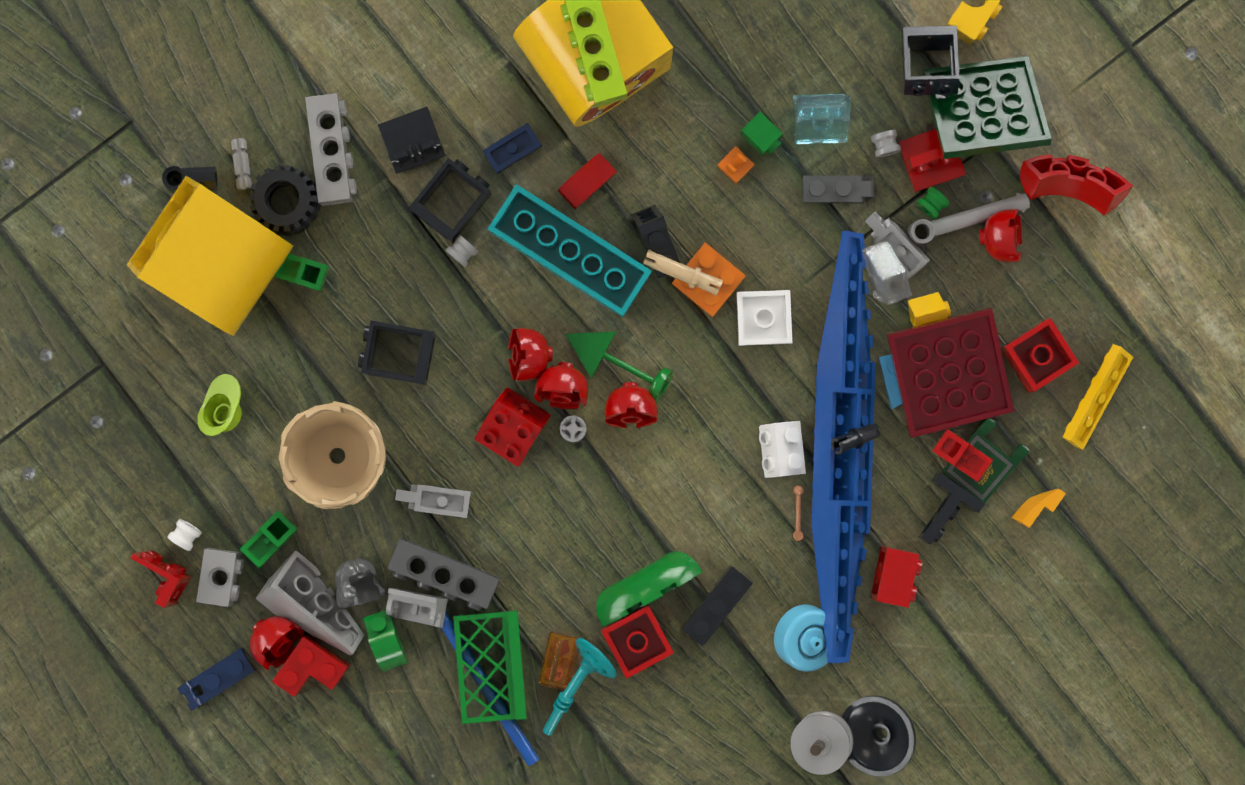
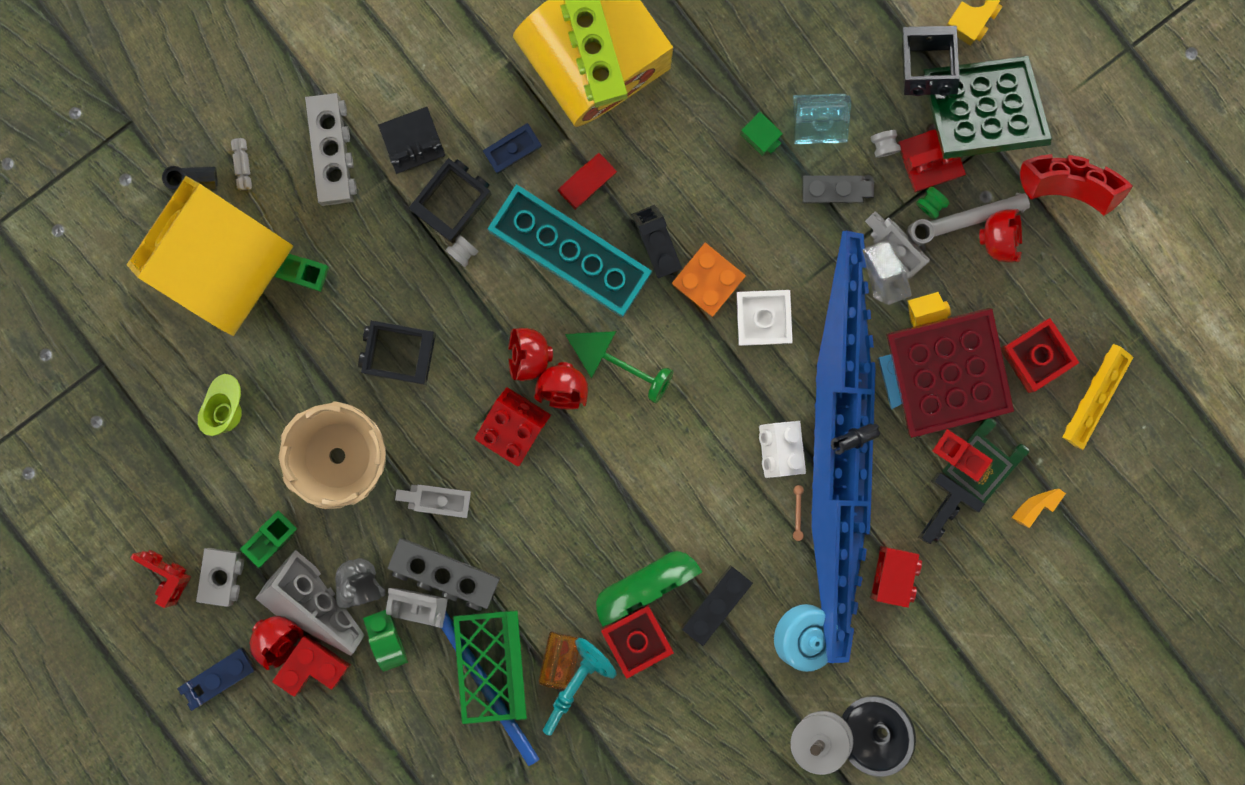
white wheel [167,519,202,551] -> none
black tyre [249,165,320,235] -> none
light grey wheel [560,415,587,442] -> none
red cylinder [604,382,658,428] -> none
tan pin [642,249,723,296] -> none
orange tile [717,146,755,184] -> none

